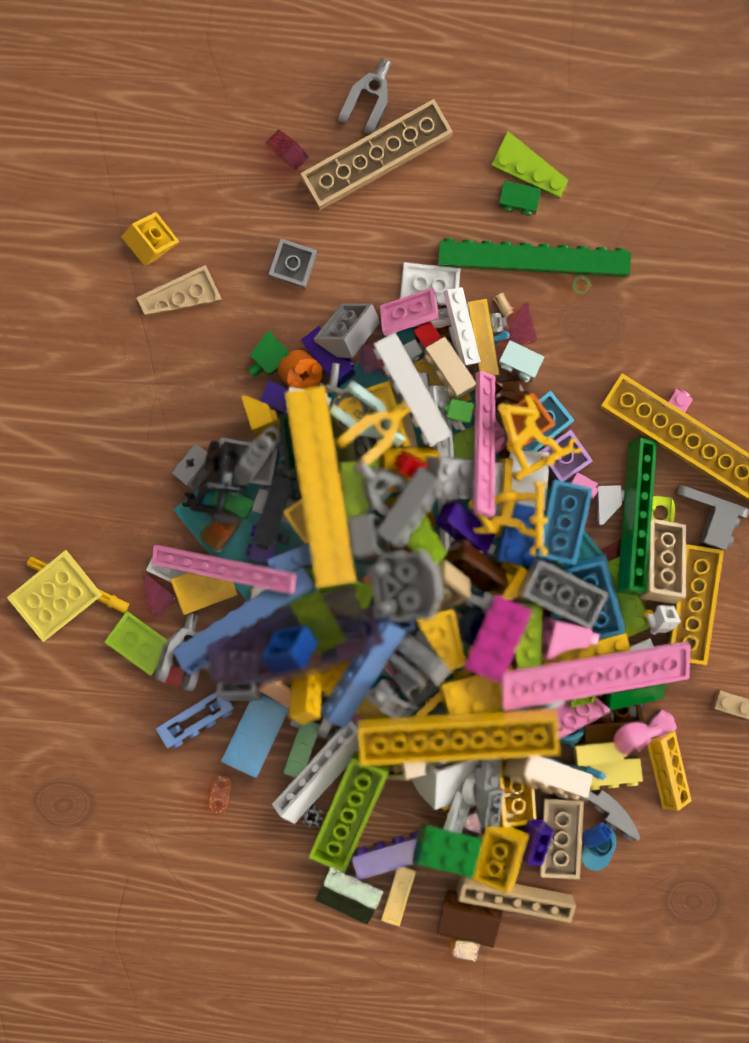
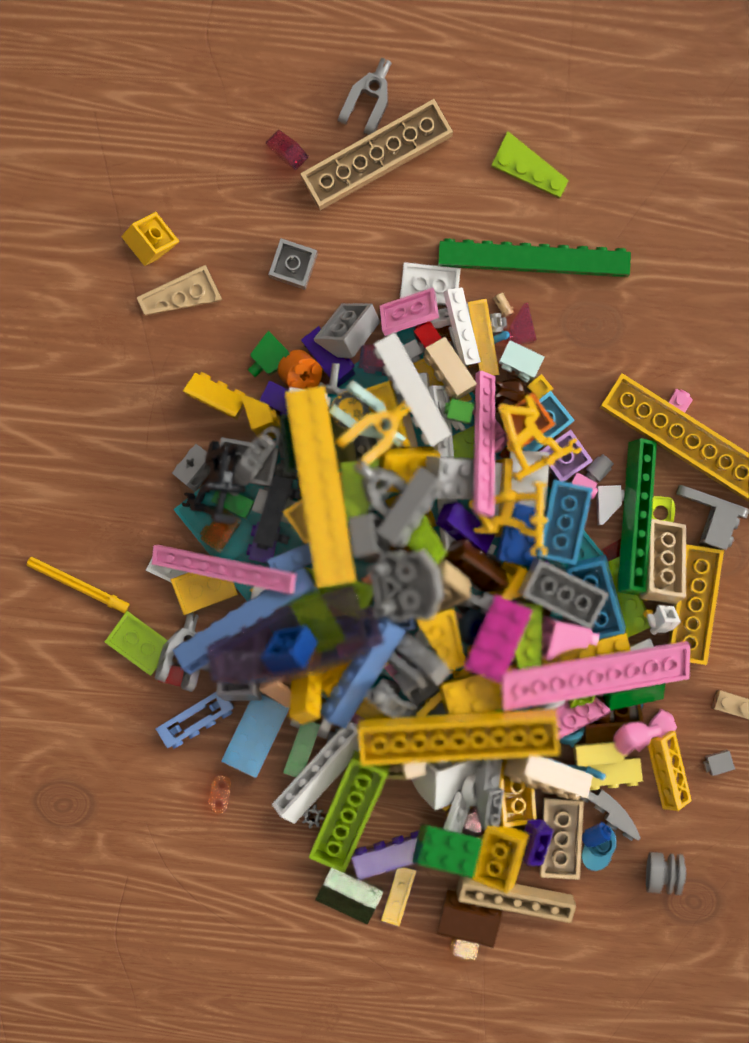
light yellow plate [7,550,102,642] -> none
clear pink slope [143,574,177,616] -> none
red brick [393,449,428,479] -> none
green brick [498,181,541,216] -> none
clear yellow tile [572,275,591,295] -> none
none -> yellow slope [183,372,245,420]
none -> yellow tile [526,374,553,400]
none -> light grey brick [585,454,614,483]
none -> light grey wheel [646,852,686,895]
none -> light grey brick [703,750,735,776]

